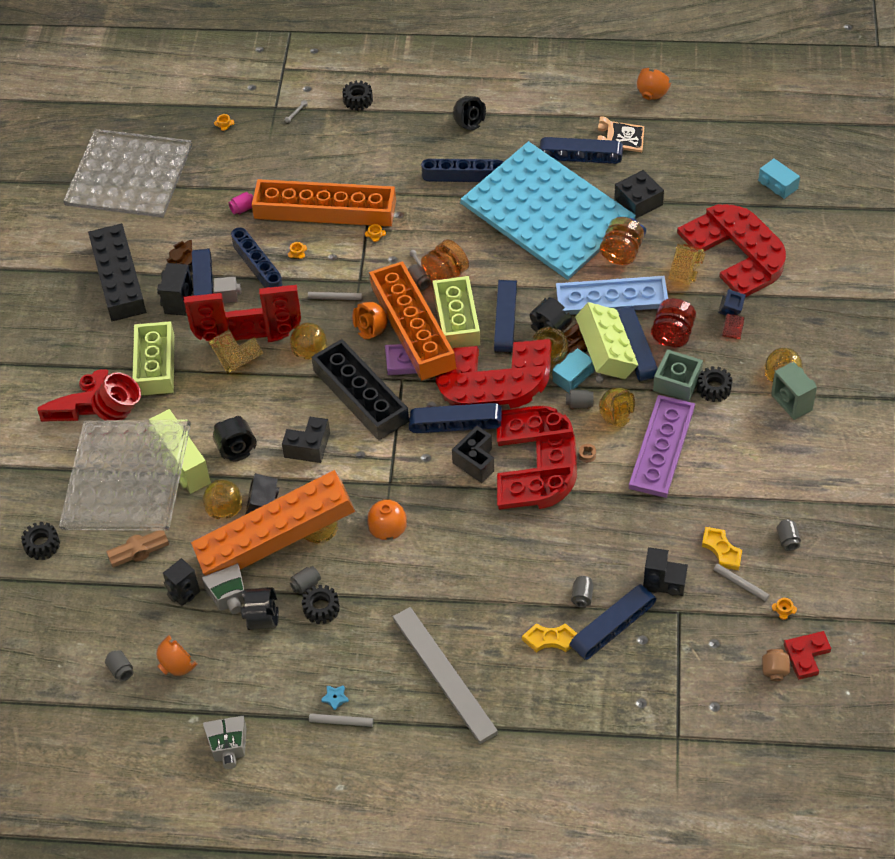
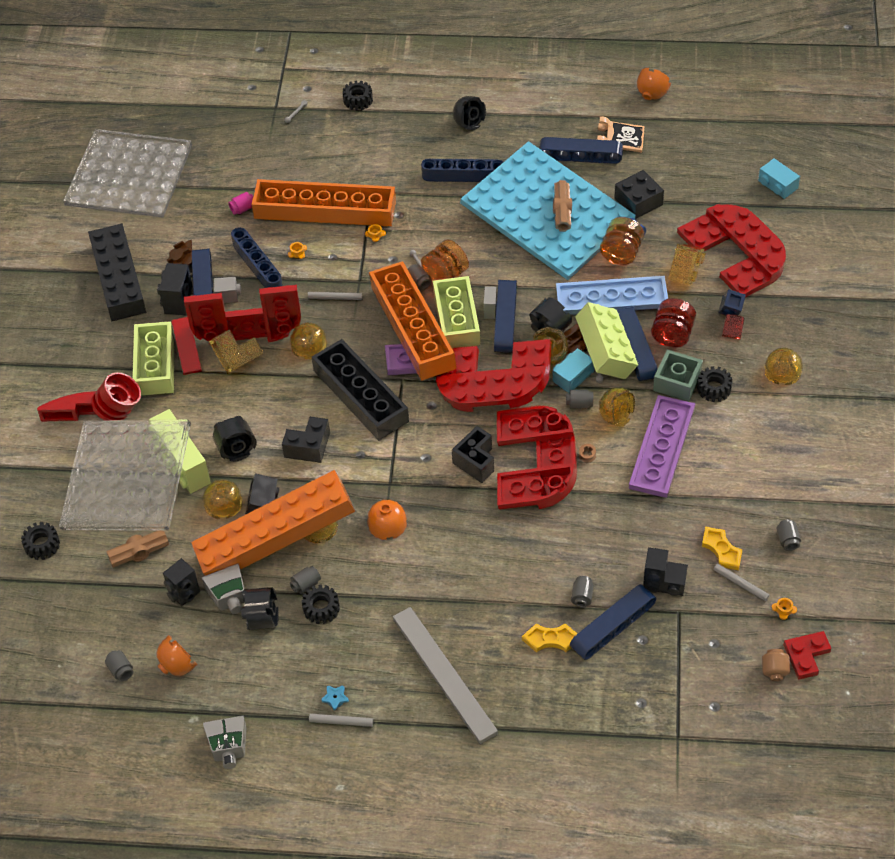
red plate [79,369,109,392] -> none
light orange plate [214,114,234,131] -> none
orange cylinder [352,302,387,339] -> none
dark blue beam [409,403,502,433] -> none
sand green brick [771,361,817,420] -> none
none -> red slope [172,317,202,375]
none -> light grey piece [484,286,497,319]
none -> medium nougat piece [553,180,572,232]

